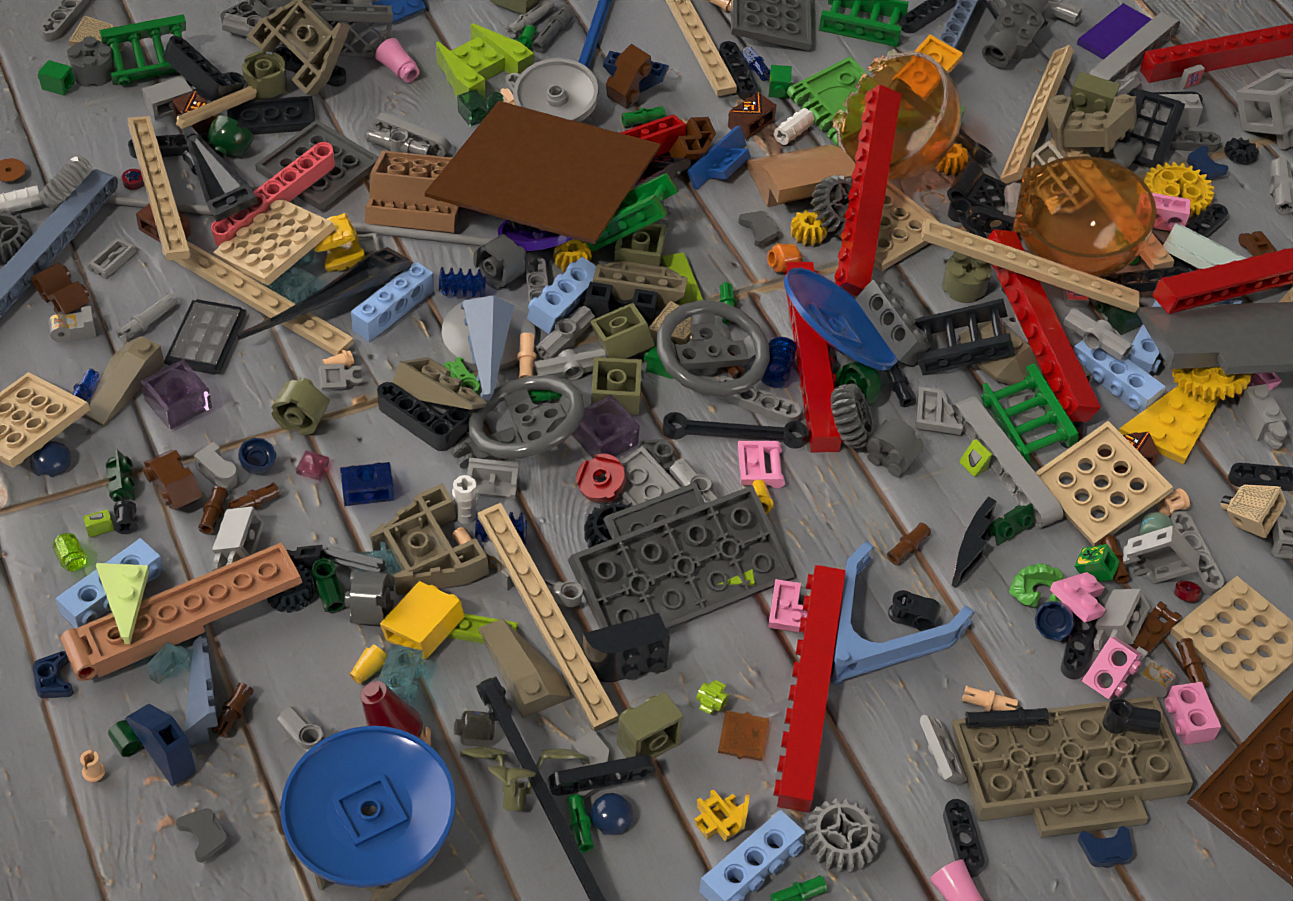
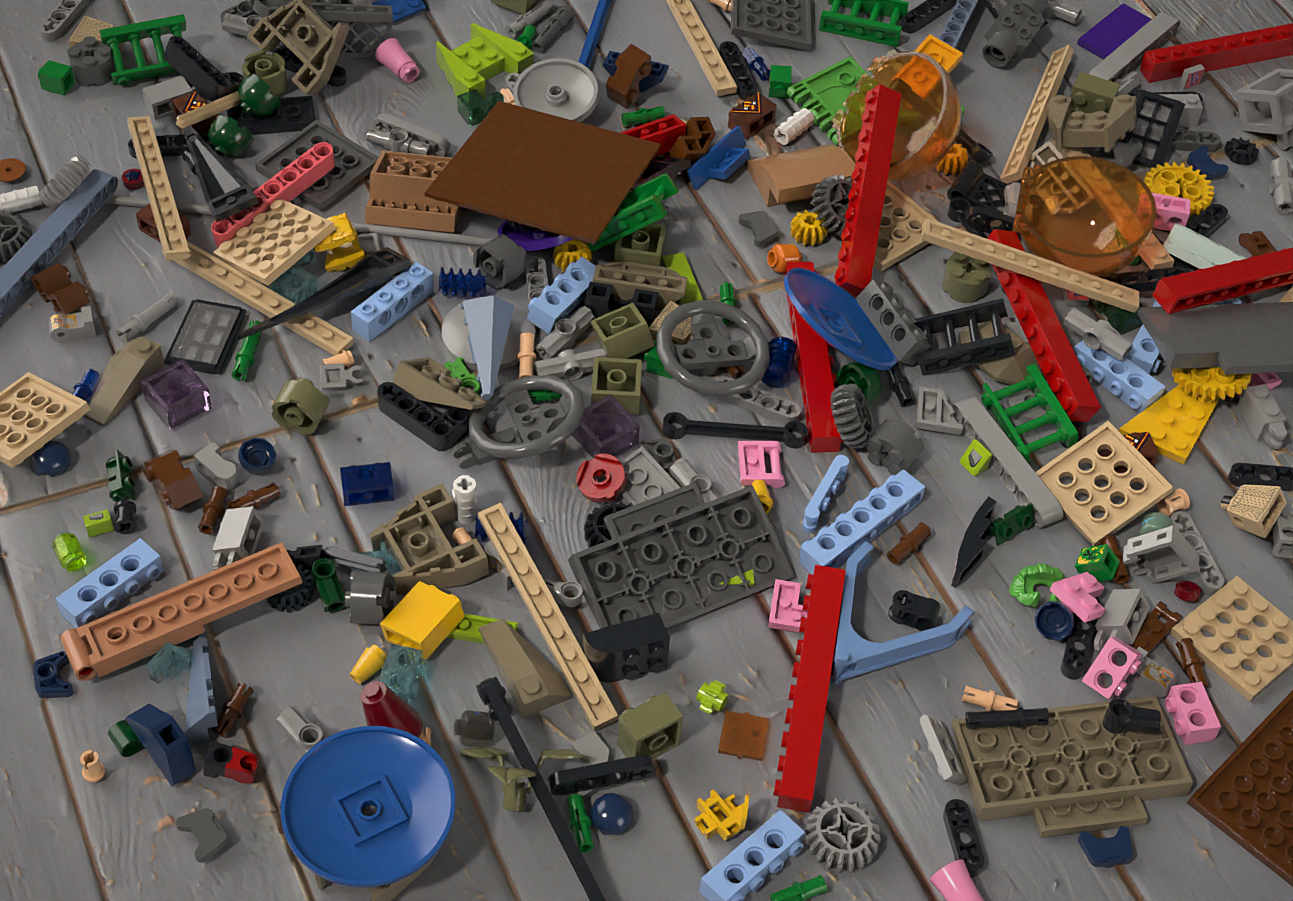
light grey tile [87,237,136,279] -> none
yellowish green wing [96,563,149,644] -> none
clear pink tile [296,451,330,481] -> none
light grey hinge [467,458,519,500] -> none
none -> leg [204,741,261,784]
none -> green pin [231,320,262,381]
none -> dark green cylinder [238,74,281,117]
none -> light blue brick [798,469,925,574]
none -> light blue plate [802,455,849,533]

